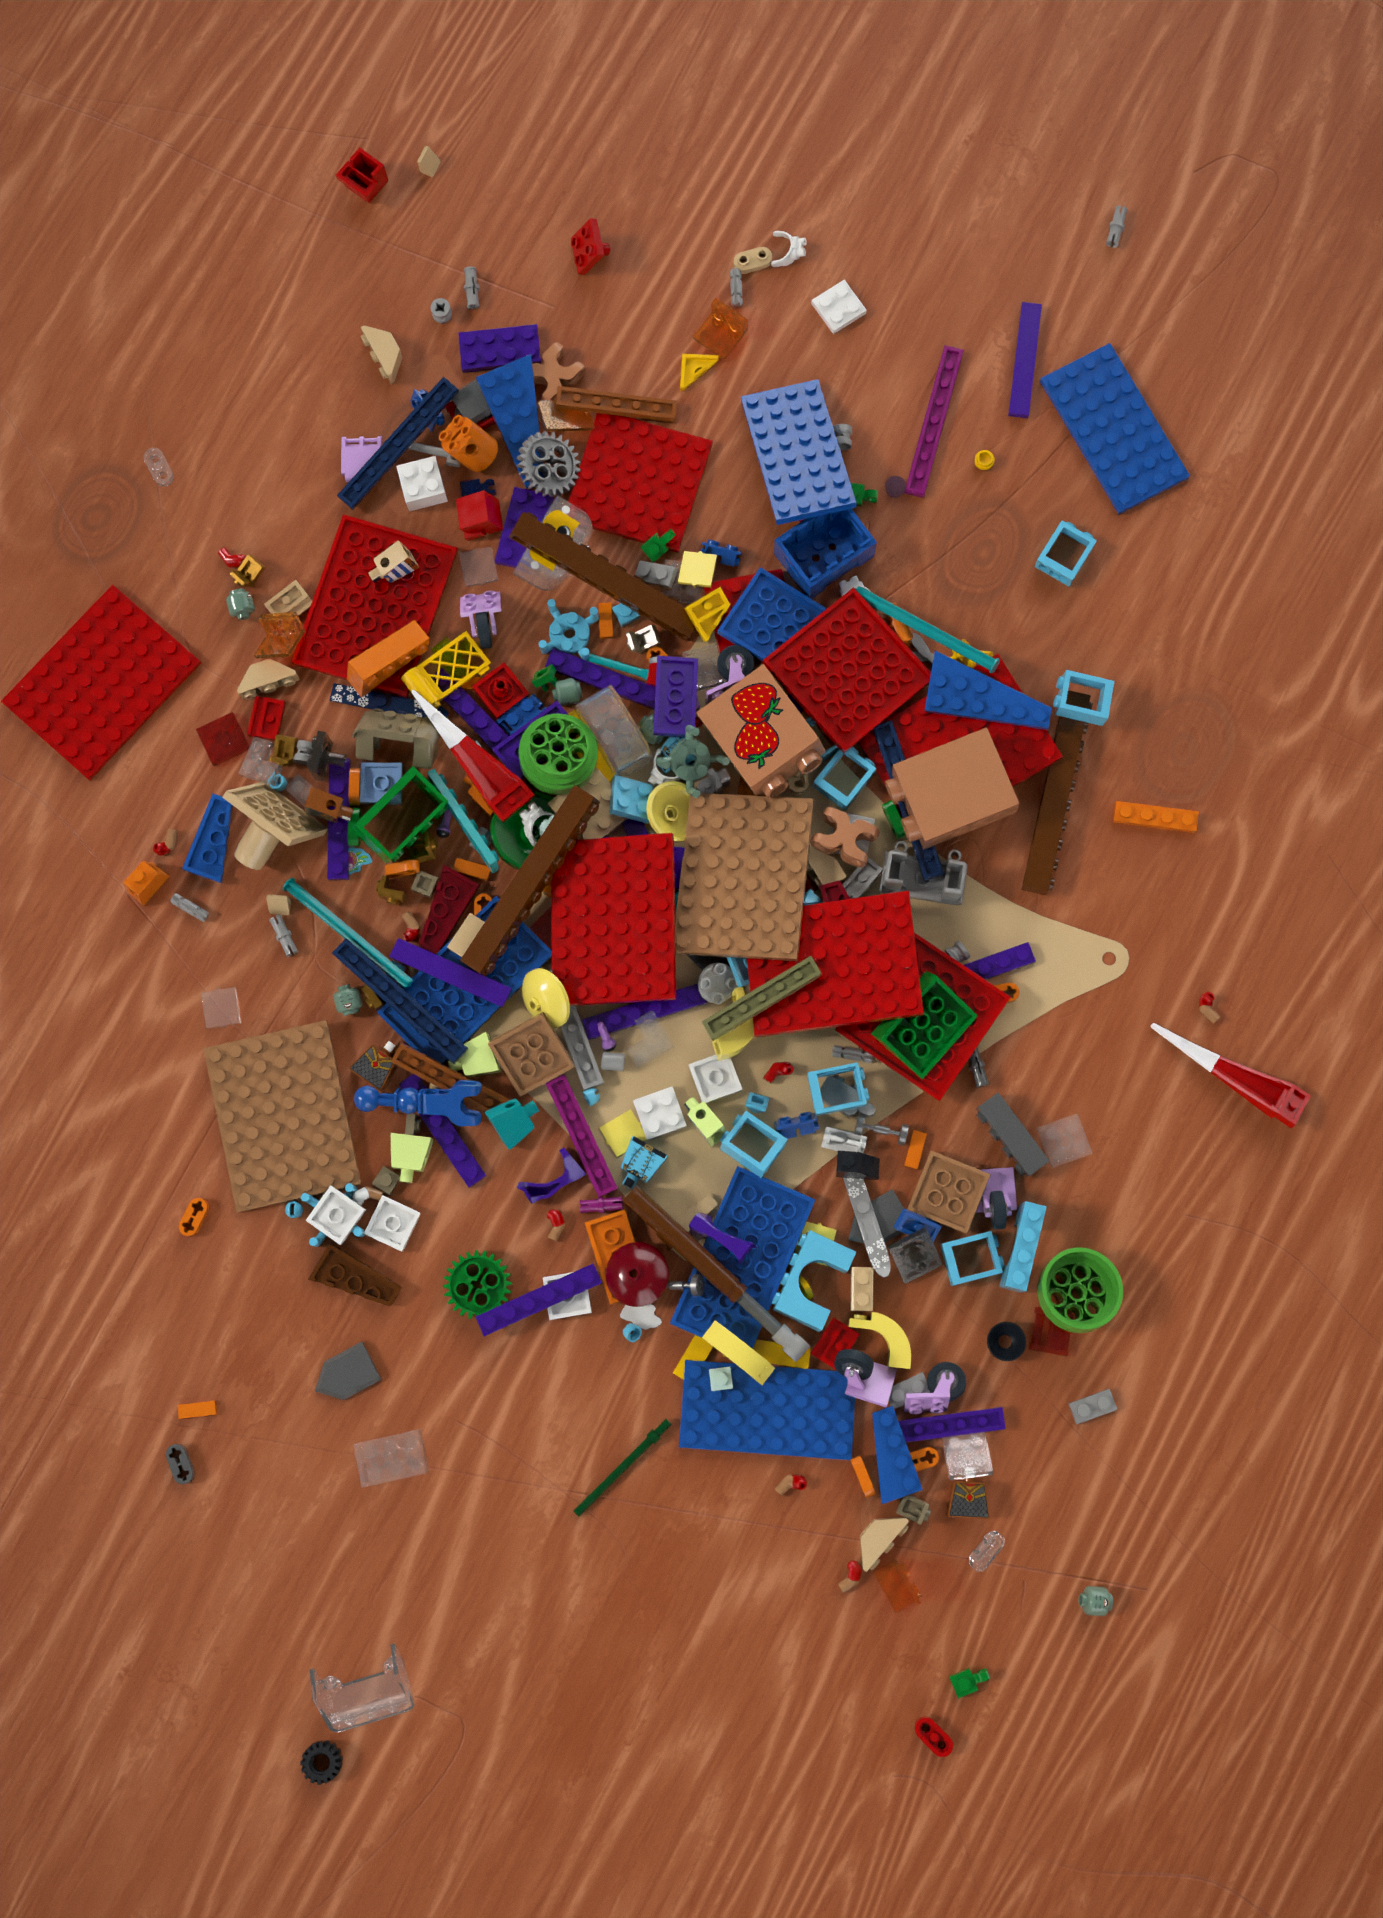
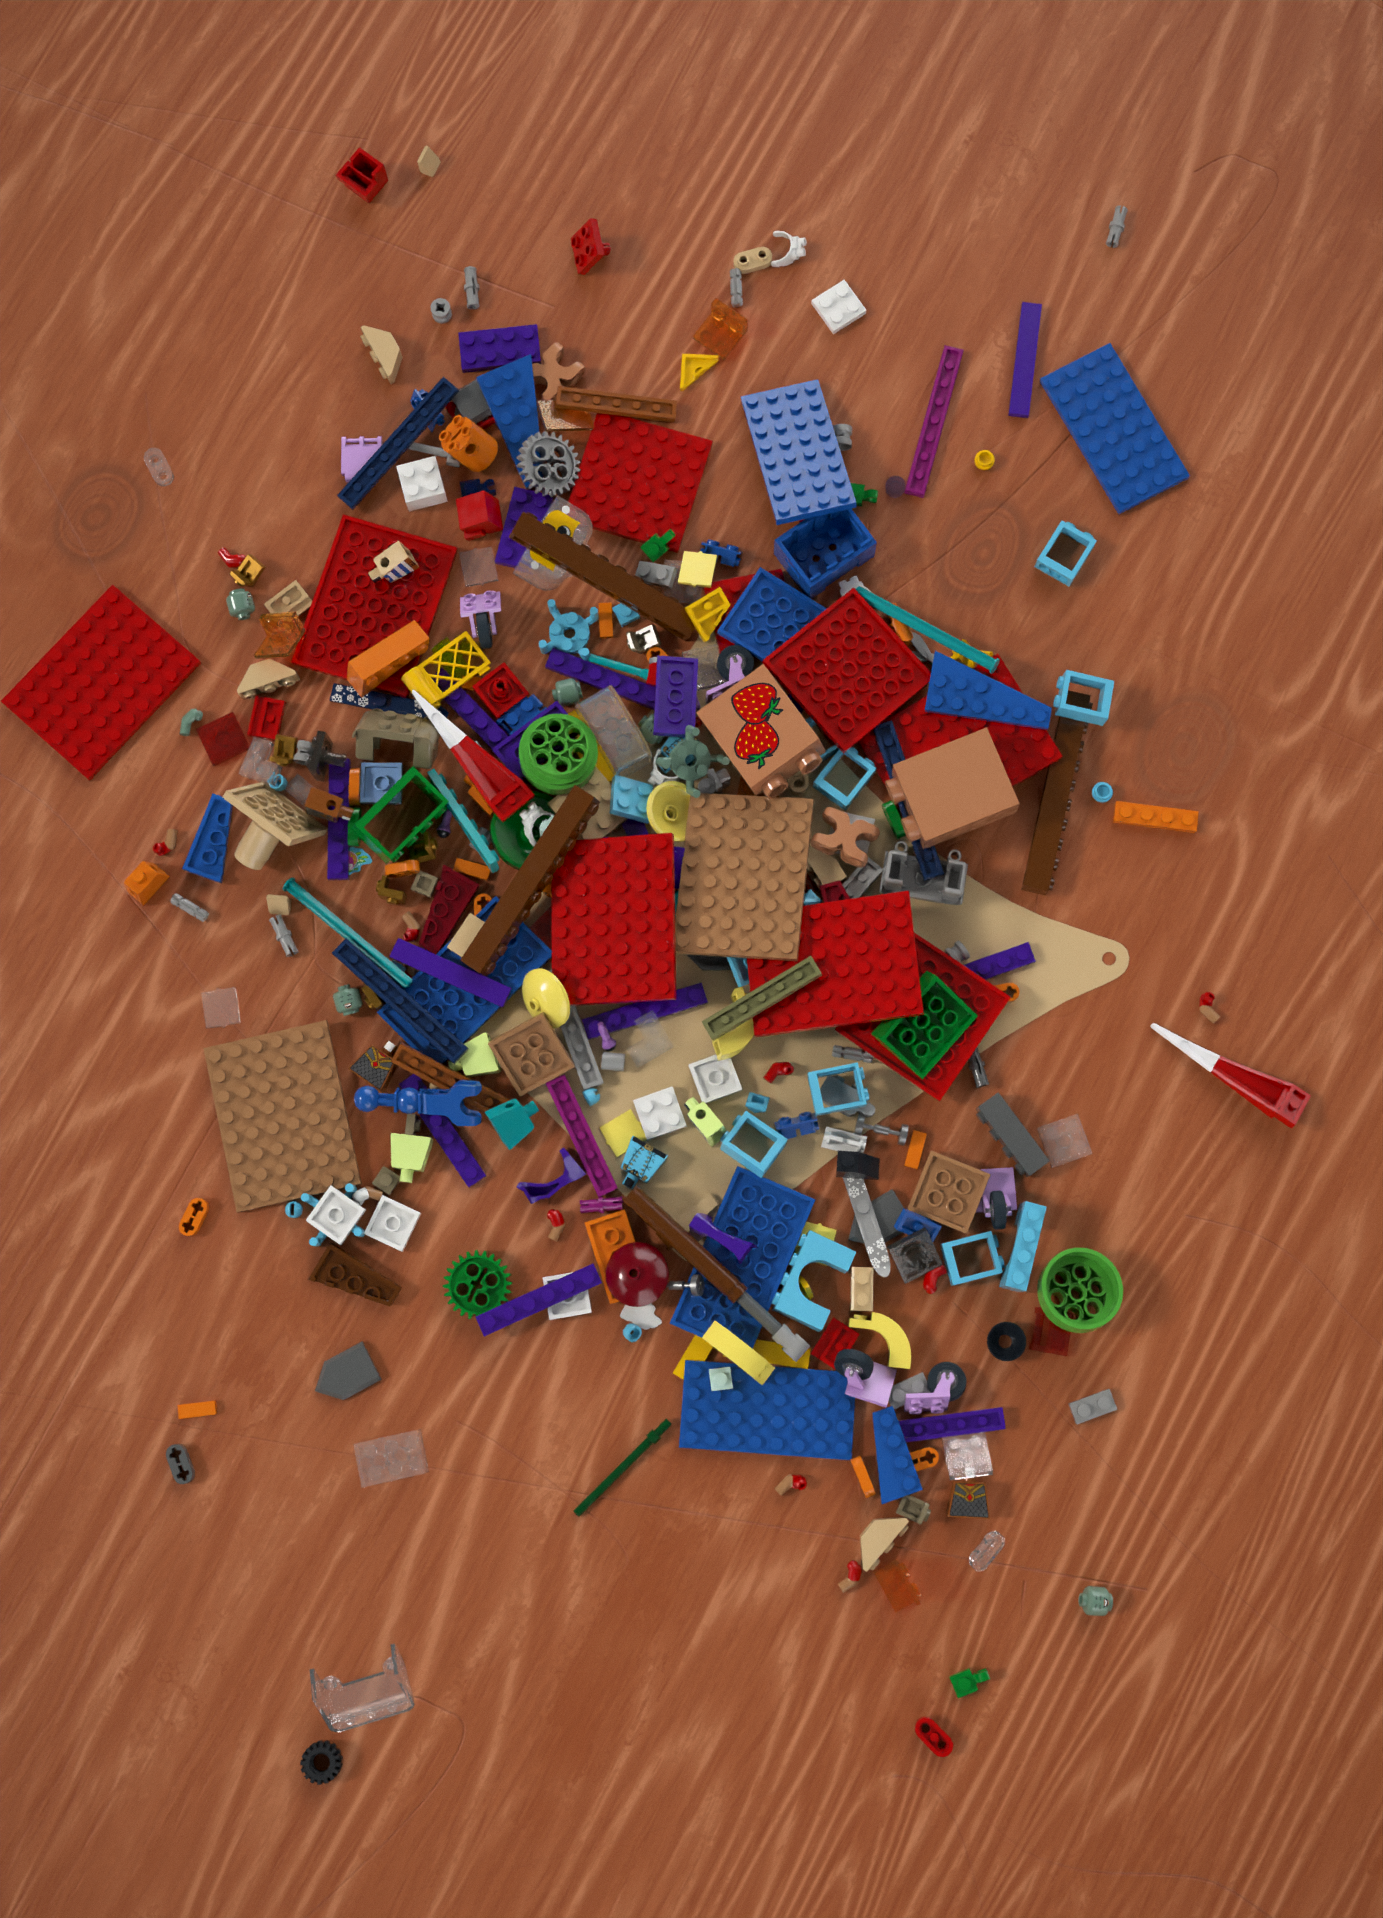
green tile [532,664,558,692] -> none
white dish [698,962,738,1005] -> none
none -> sand green arm [180,709,203,736]
none -> red arm [923,1264,947,1294]
none -> medium azure plate [1092,782,1113,803]

